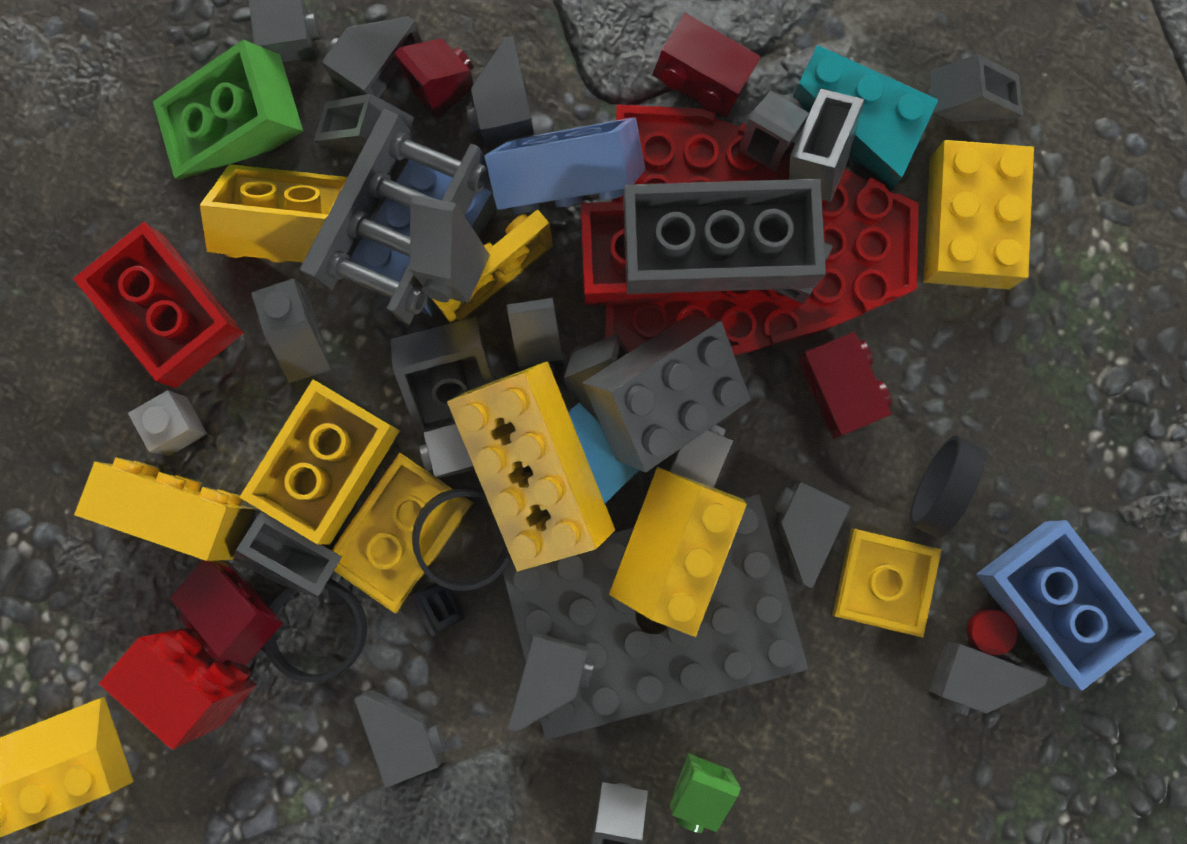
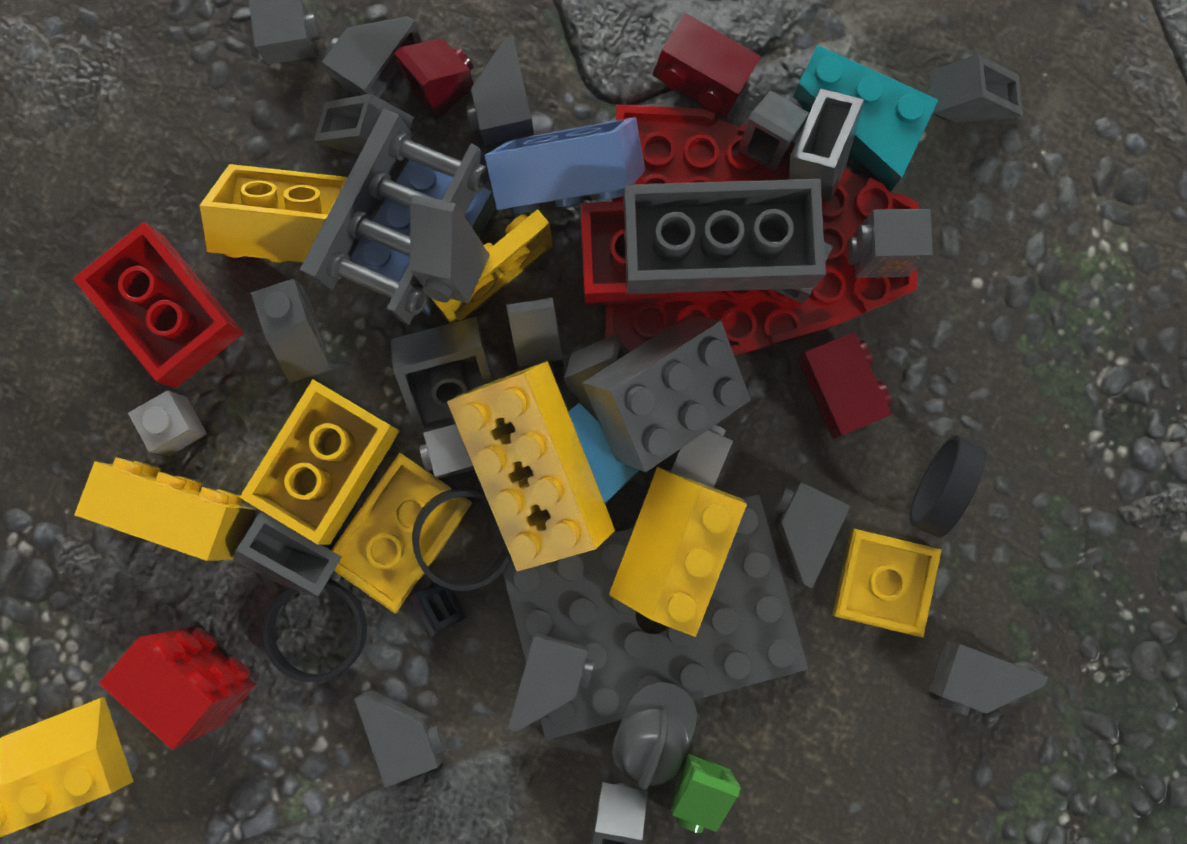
bright green slope [153,39,303,180] -> none
dark red brick [170,560,283,665] -> none
yellow brick [923,140,1034,290] -> none
red tile [967,609,1017,656] -> none
medium blue brick [975,520,1155,691] -> none
none -> dark grey piece [612,682,697,790]
none -> dark grey brick [847,209,933,278]

